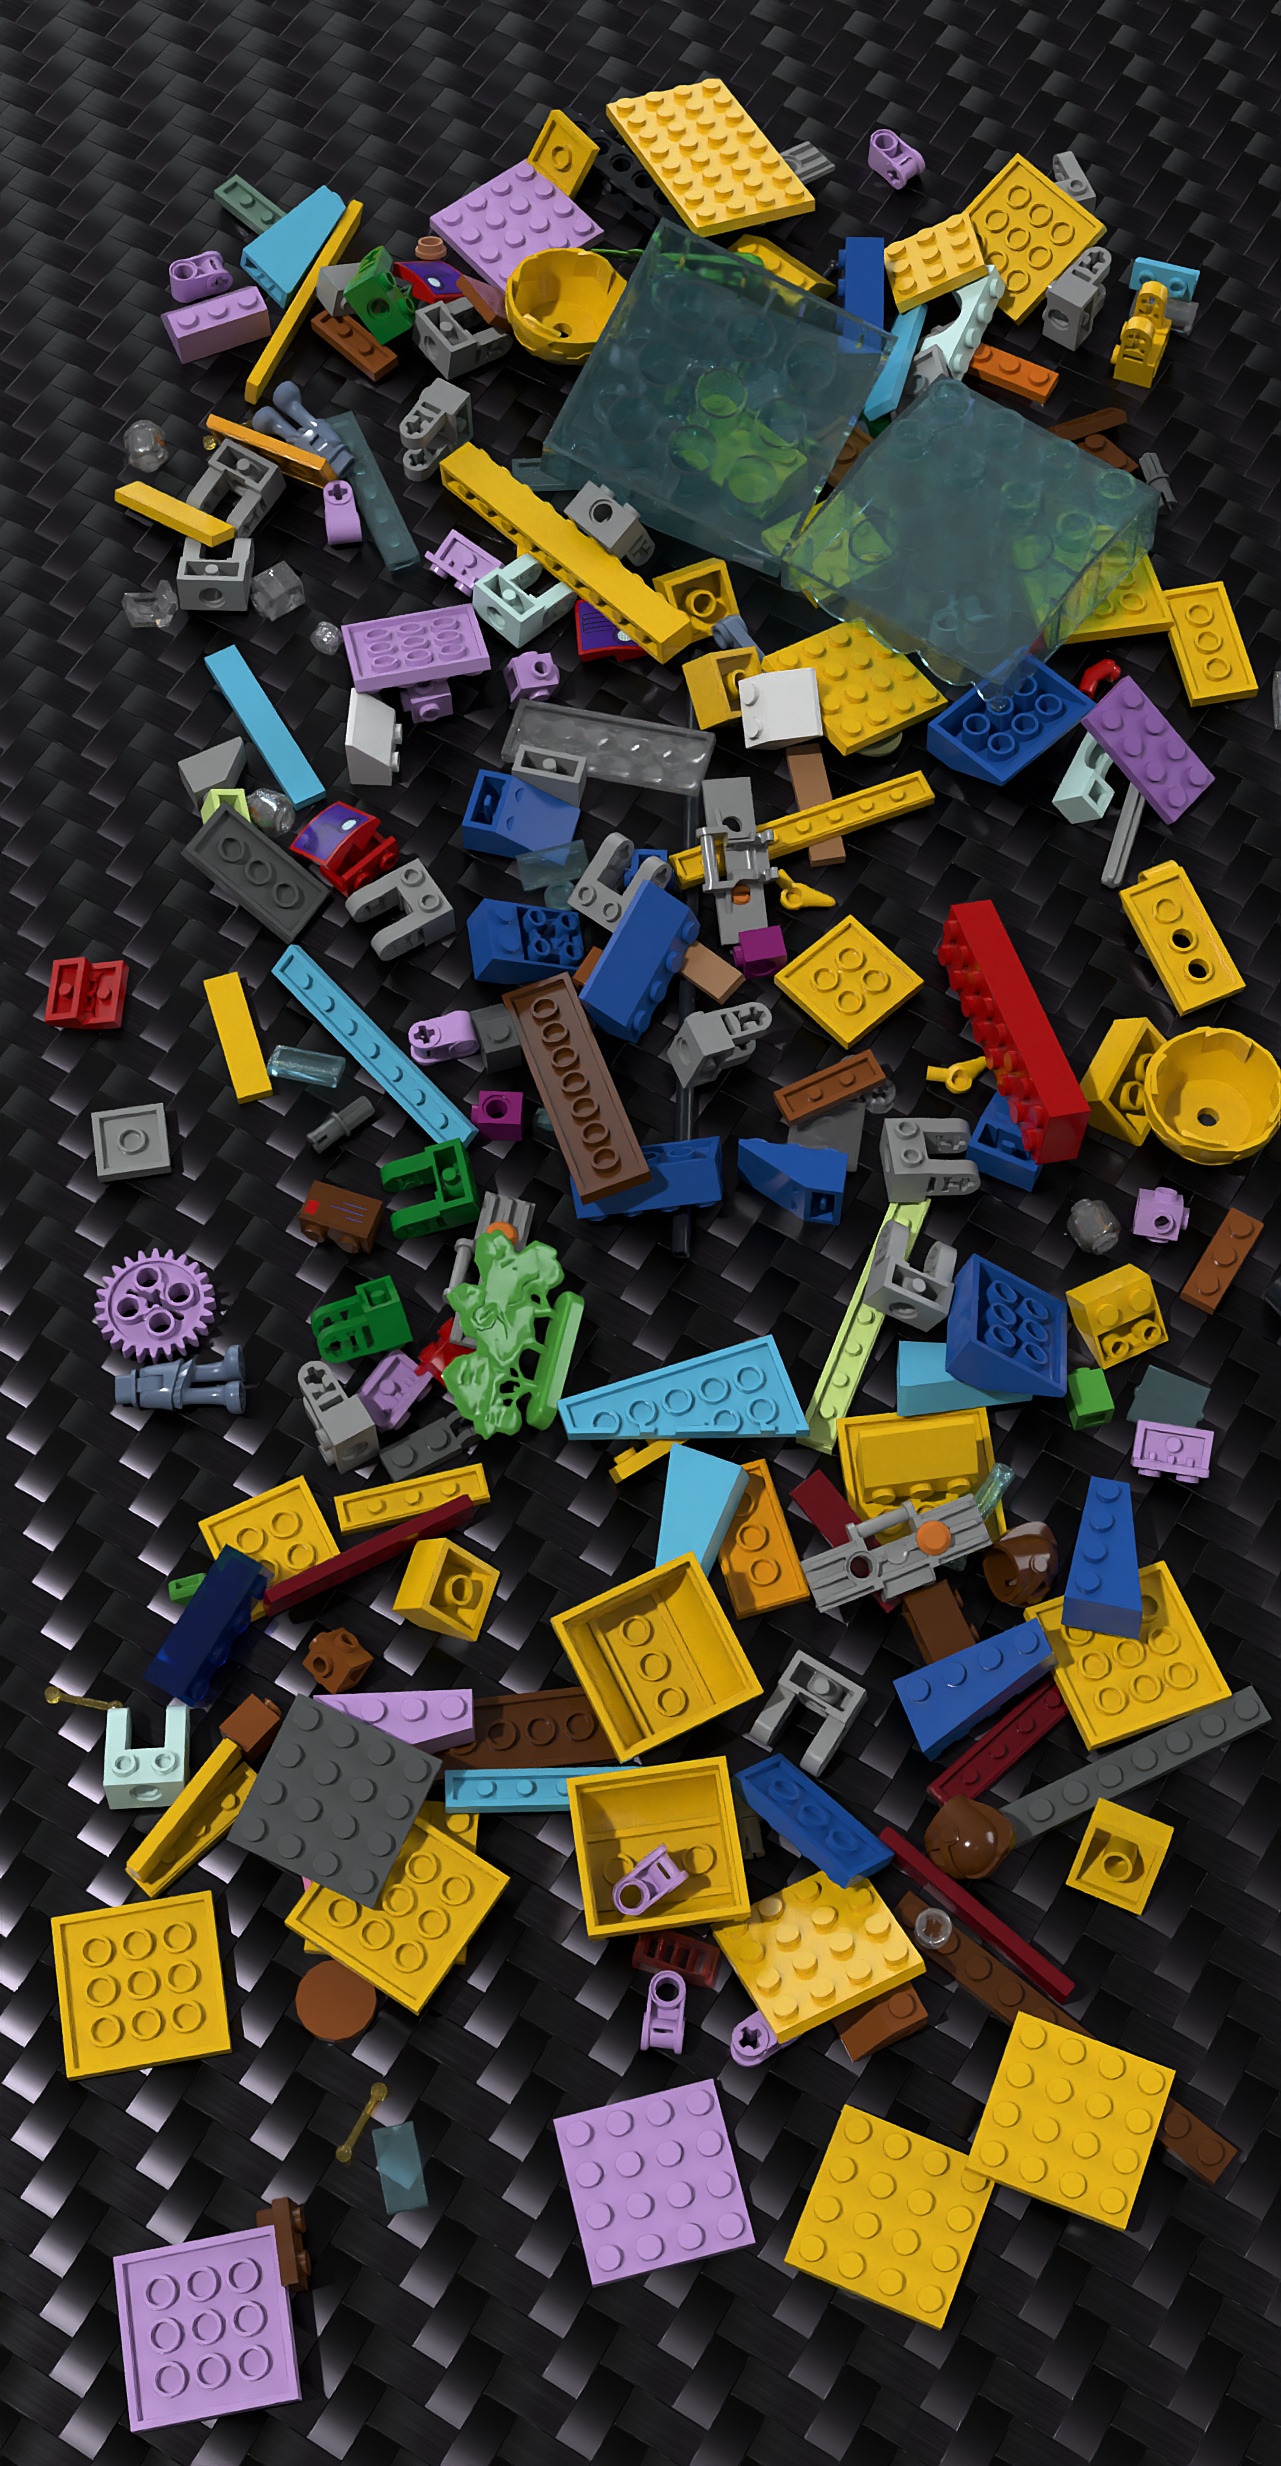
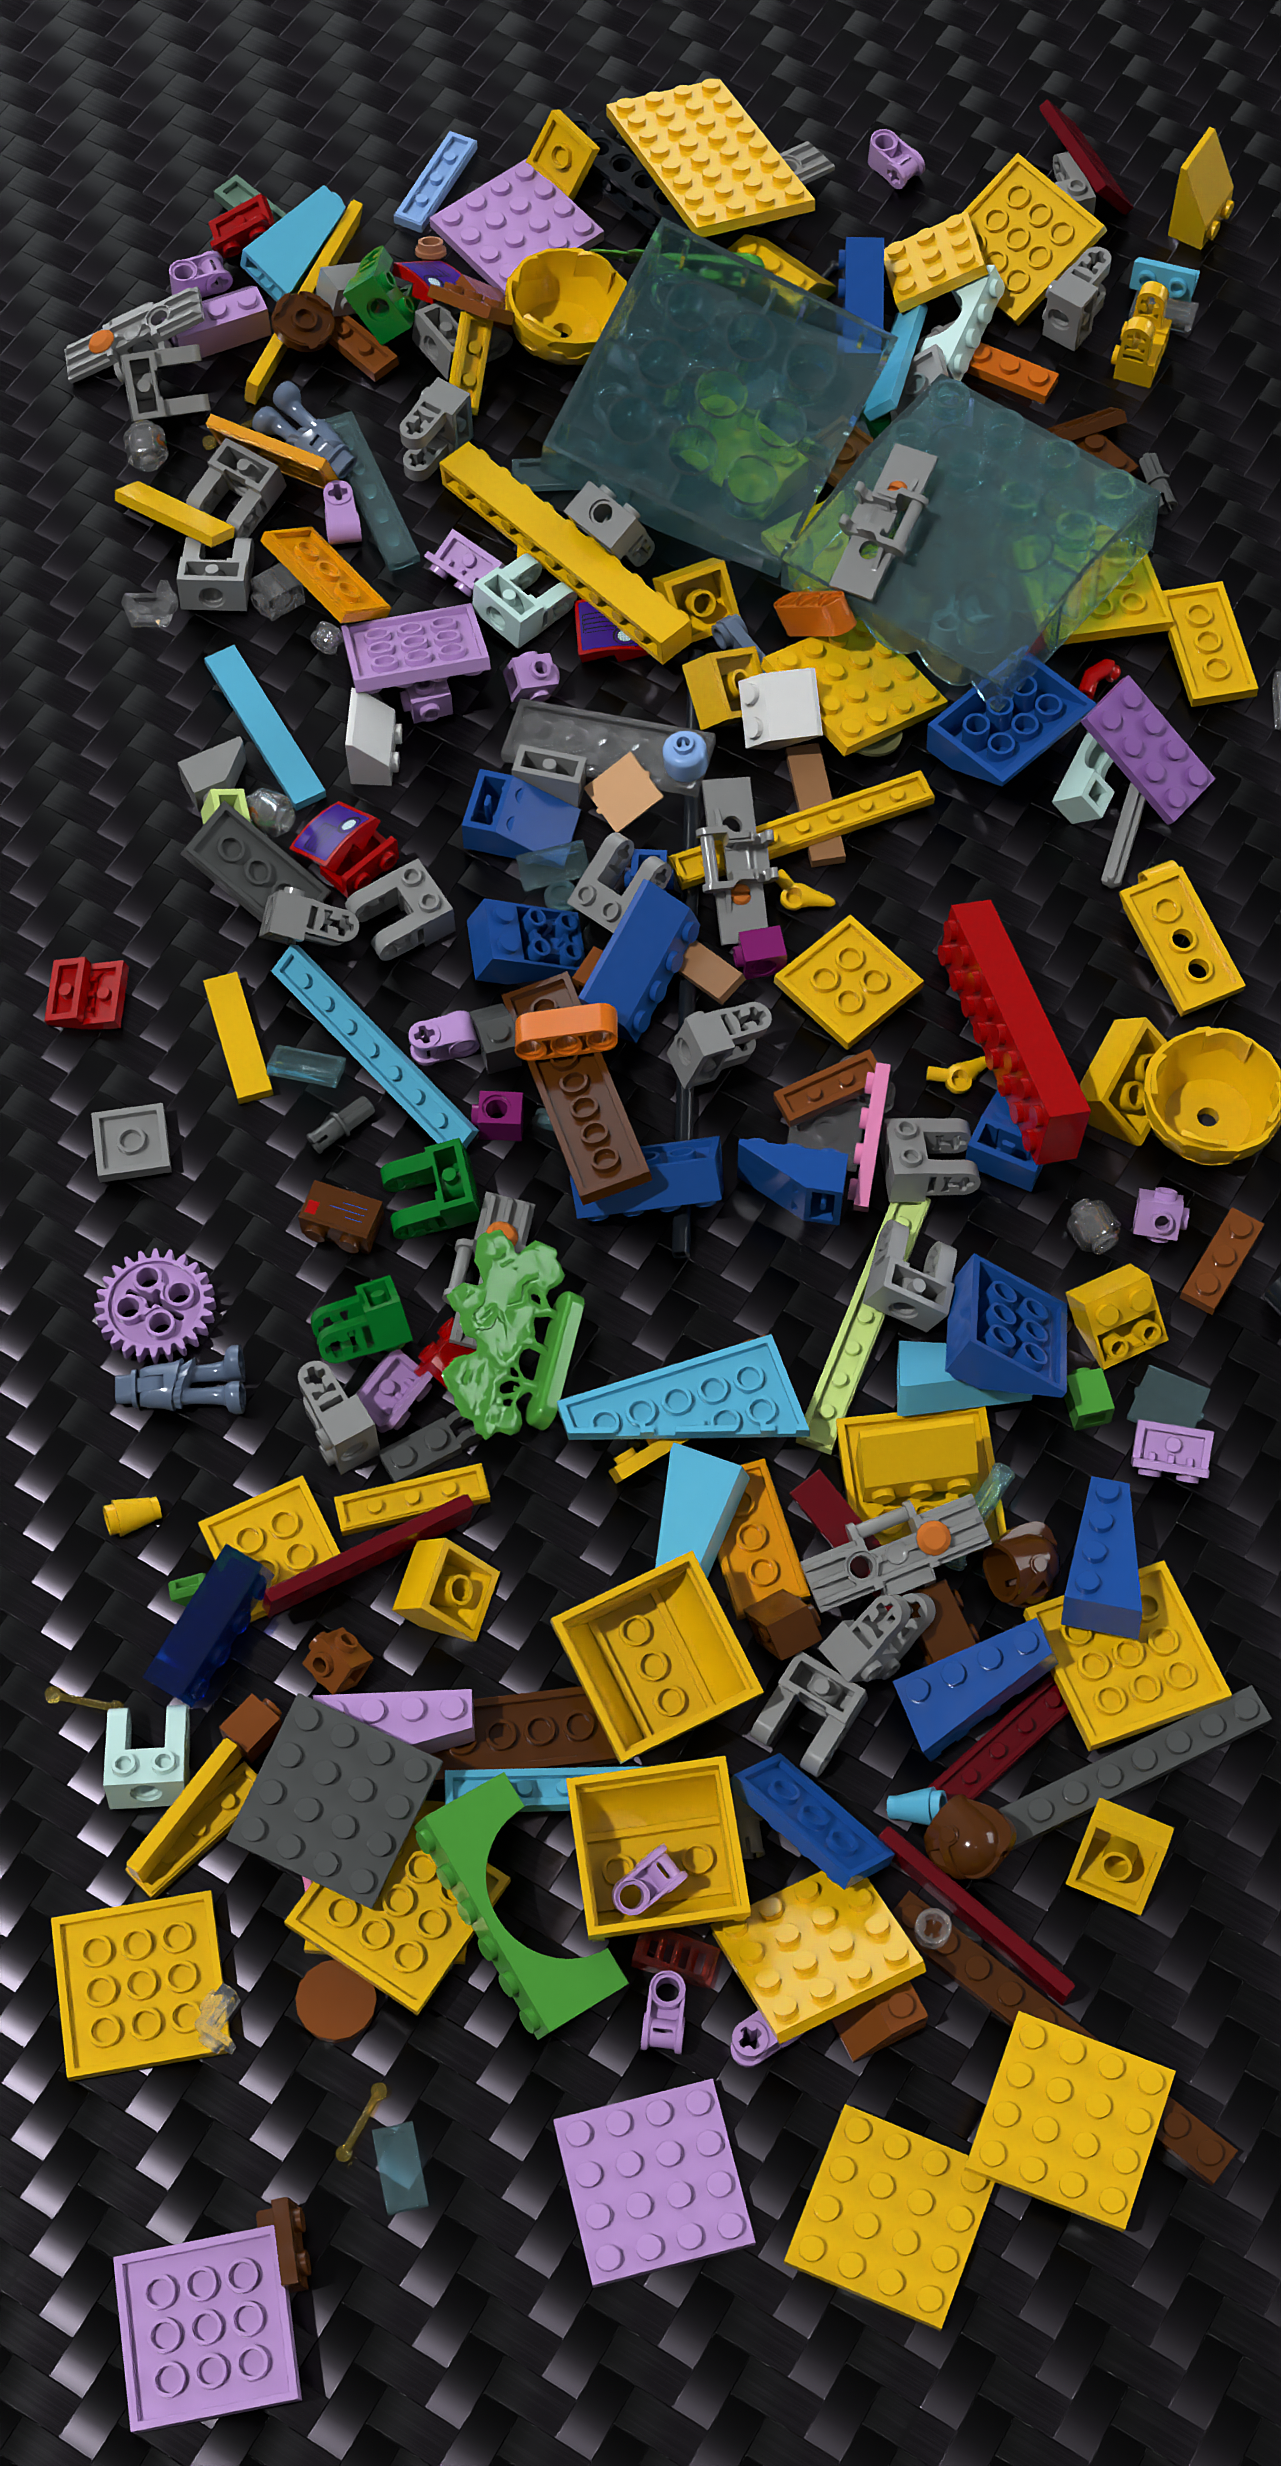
none -> light grey piece [64,286,205,384]
none -> yellow cone [103,1496,162,1537]
none -> light grey brick [120,344,211,423]
none -> clear bracket [194,1983,241,2055]
none -> red bracket [208,193,275,259]
none -> light grey brick [259,887,359,947]
none -> light orange tile [260,526,392,624]
none -> reddish brown tile [271,291,336,352]
none -> light blue tile [394,131,478,233]
none -> bright green arch [414,1772,629,2040]
none -> dark orange plate [427,281,514,326]
none -> yellow tile [449,311,493,416]
none -> orange beam [515,1003,618,1061]
none -> light nougat piece [584,751,664,833]
none -> light blue head [662,731,708,783]
none -> reddish brown brick [743,1589,822,1661]
none -> orange beam [773,591,857,636]
none -> light grey brick [818,1593,936,1683]
none -> light grey piece [829,443,939,602]
none -> bright pink plate [848,1063,891,1212]
none -> medium azure cone [887,1786,948,1826]
none -> dark red tile [1039,99,1134,215]
none -> yellow slope [1168,127,1235,250]

